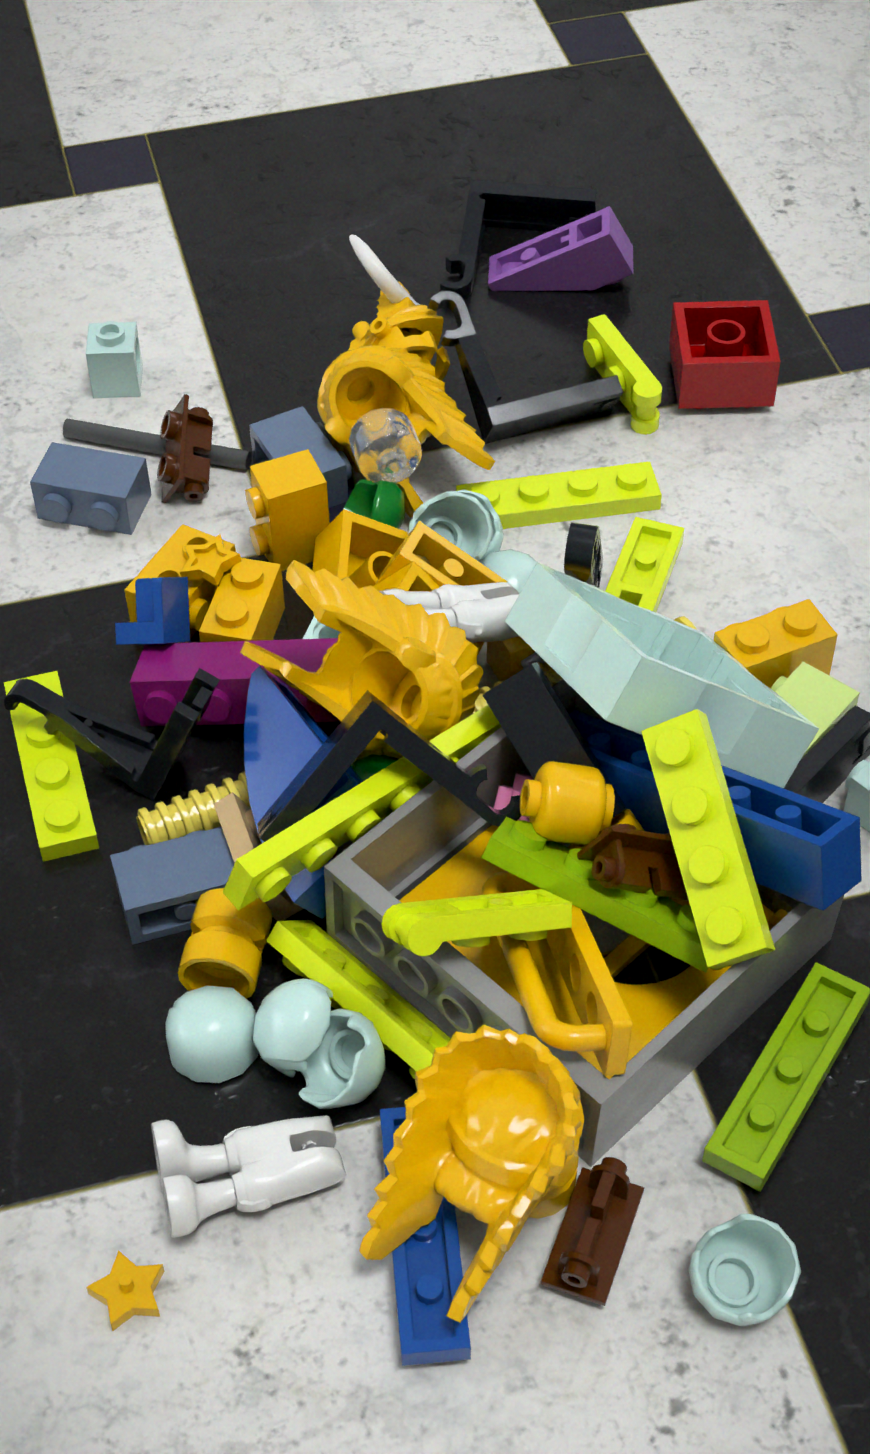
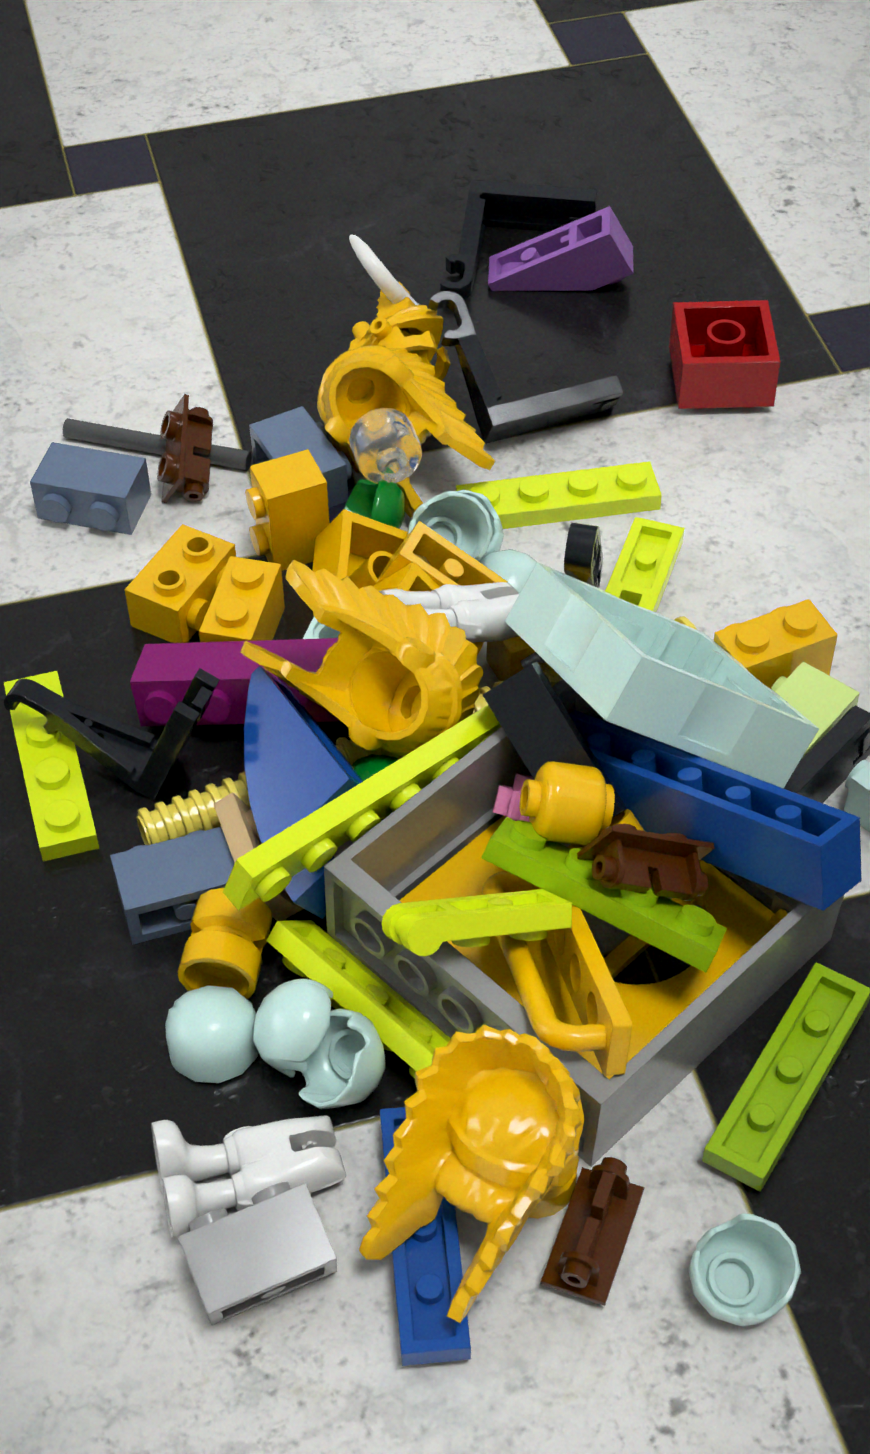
light aqua brick [86,321,143,398] -> none
yellow piece [86,1250,165,1331] -> none
blue panel [115,577,190,645] -> none
yellow piece [180,534,242,587] -> none
black hinge [257,690,521,842] -> none
neon yellow plate [583,314,662,434] -> none
neon yellow plate [641,709,775,970] -> none
none -> light grey brick [178,1182,337,1325]

